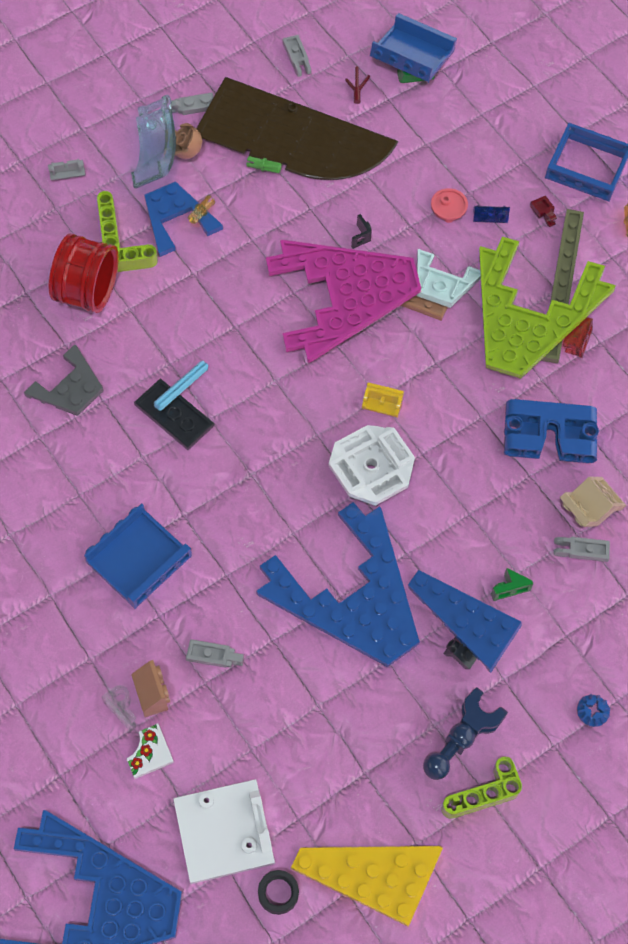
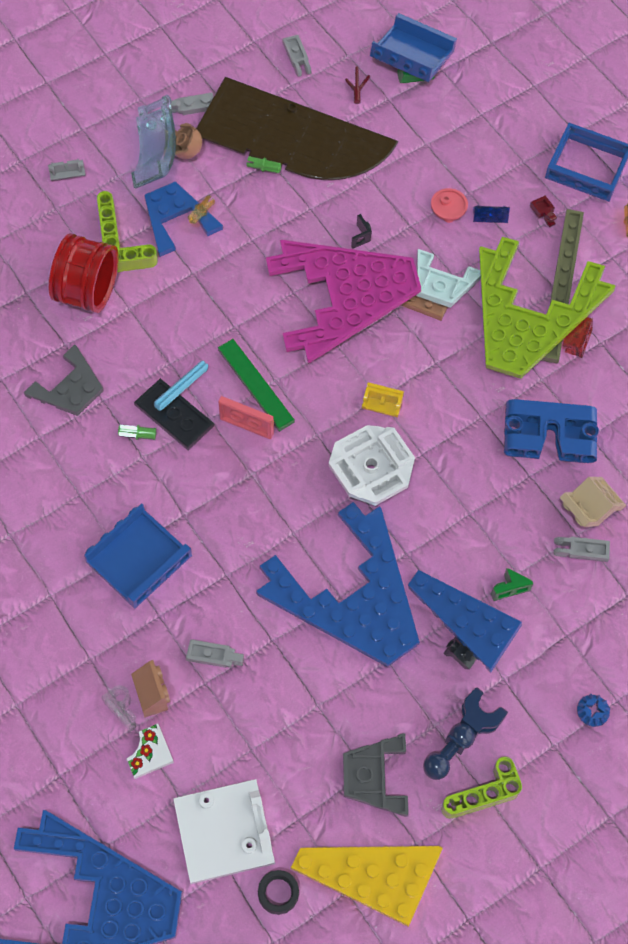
none -> bright green axle [118,425,156,440]
none -> green tile [218,339,295,432]
none -> coral tile [218,396,274,439]
none -> dark grey wing [343,733,408,817]

